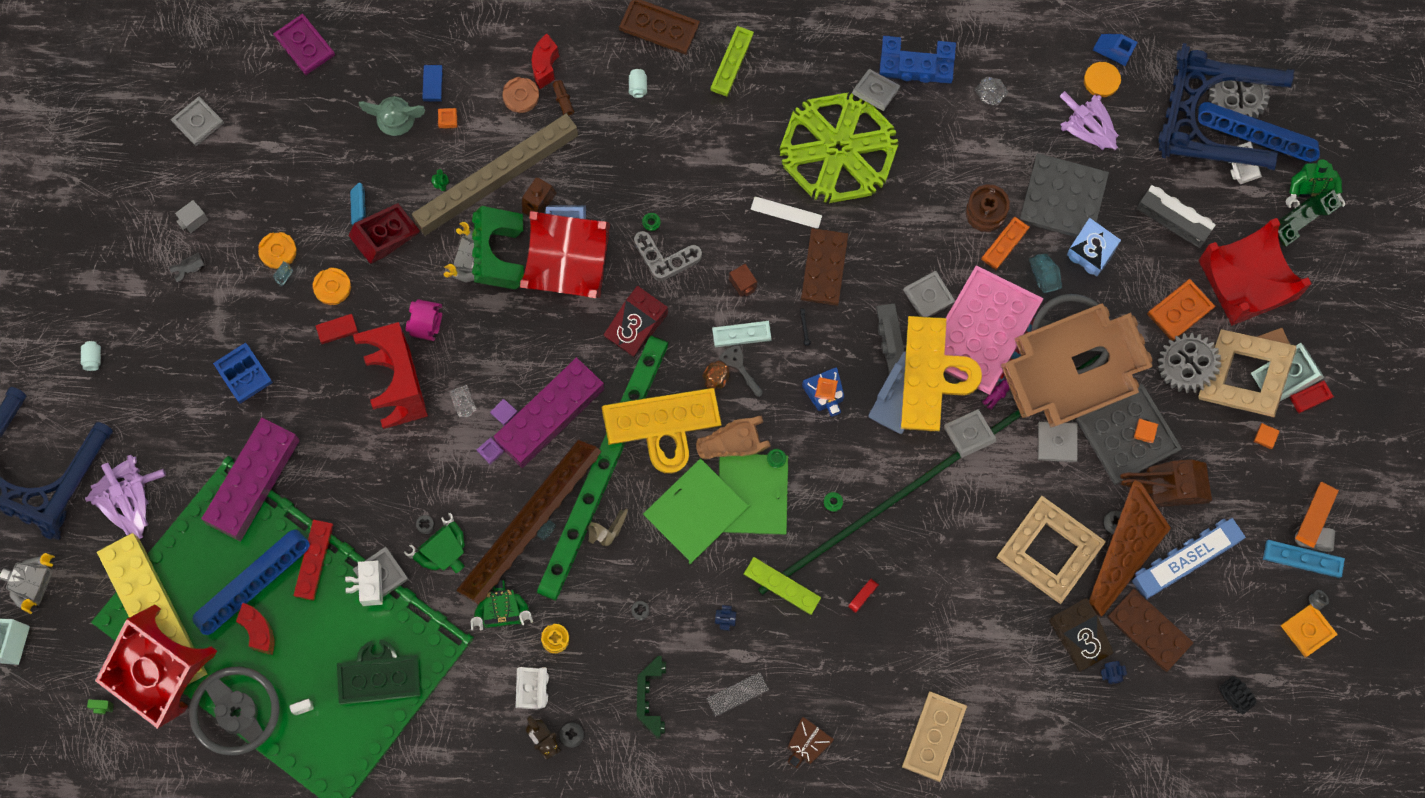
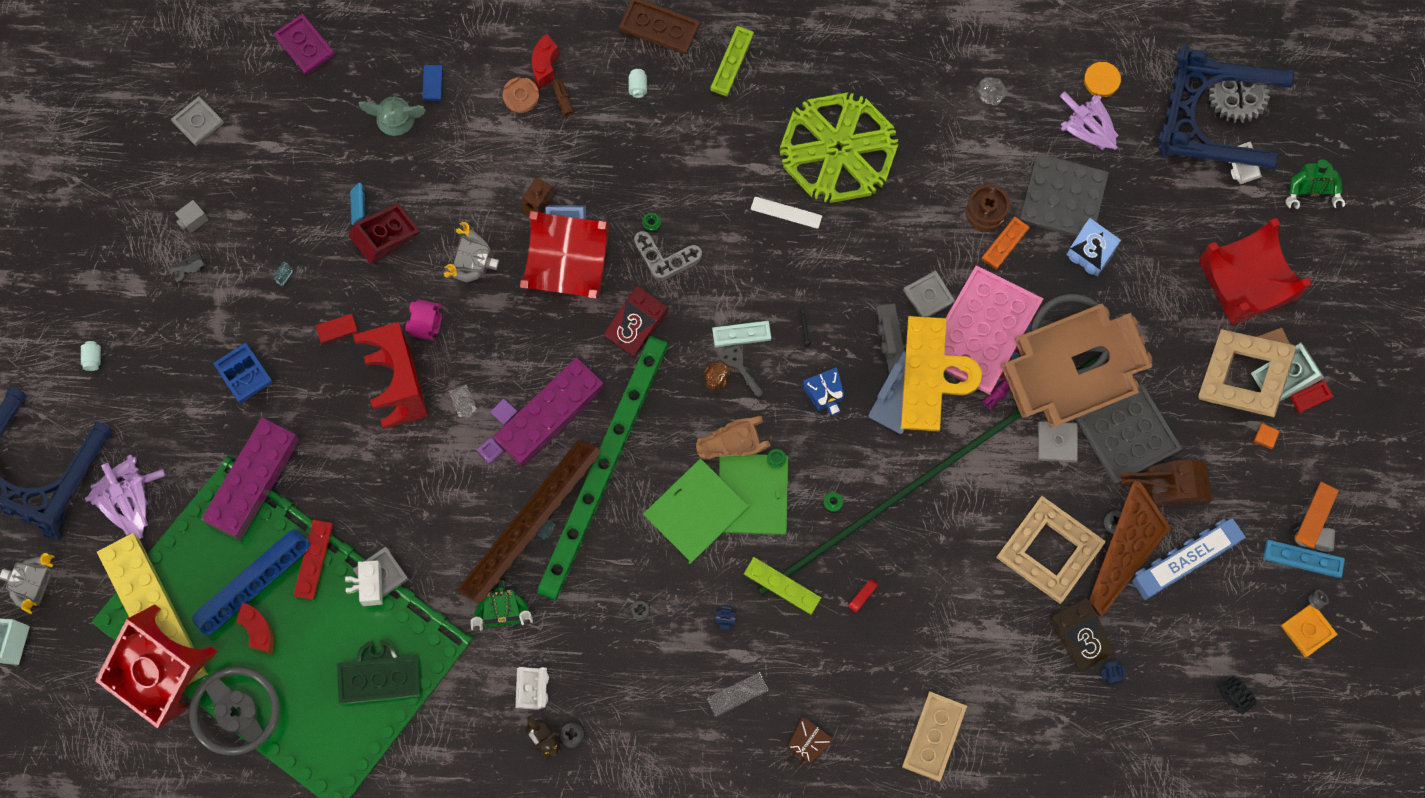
bright green plate [87,699,114,715] -> none
light orange tile [258,232,297,269] -> none
white tile [289,699,314,716] -> none
light orange tile [313,268,351,305] -> none
green torso [404,513,465,574] -> none
dark tan brick [412,113,578,236] -> none
dark grey bush [416,515,434,534] -> none
green plate [432,169,449,191] -> none
orange tile [438,108,457,128] -> none
green arch [472,206,524,290] -> none
yellow wheel [541,624,569,654] -> none
dark tan hair [588,509,628,546] -> none
yellow plate [602,388,721,474] -> none
dark green slope [637,656,666,739] -> none
copper brick [729,264,757,297] -> none
reddish brown plate [801,228,848,306] -> none
orange tile [815,377,838,401] -> none
light grey plate [852,69,901,111] -> none
blue bracket [879,36,956,83] -> none
light grey plate [944,409,996,458] -> none
clear light blue slope [1029,254,1062,293] -> none
blue slope [1093,34,1137,66] -> none
reddish brown plate [1107,589,1194,672] -> none
orange tile [1134,419,1158,443] -> none
dark grey piece [1137,185,1216,248] -> none
orange tile [1147,279,1215,341] -> none
light grey gear [1158,333,1222,393] -> none
blue beam [1198,102,1320,162] -> none
dark green slope [1278,189,1342,247] -> none

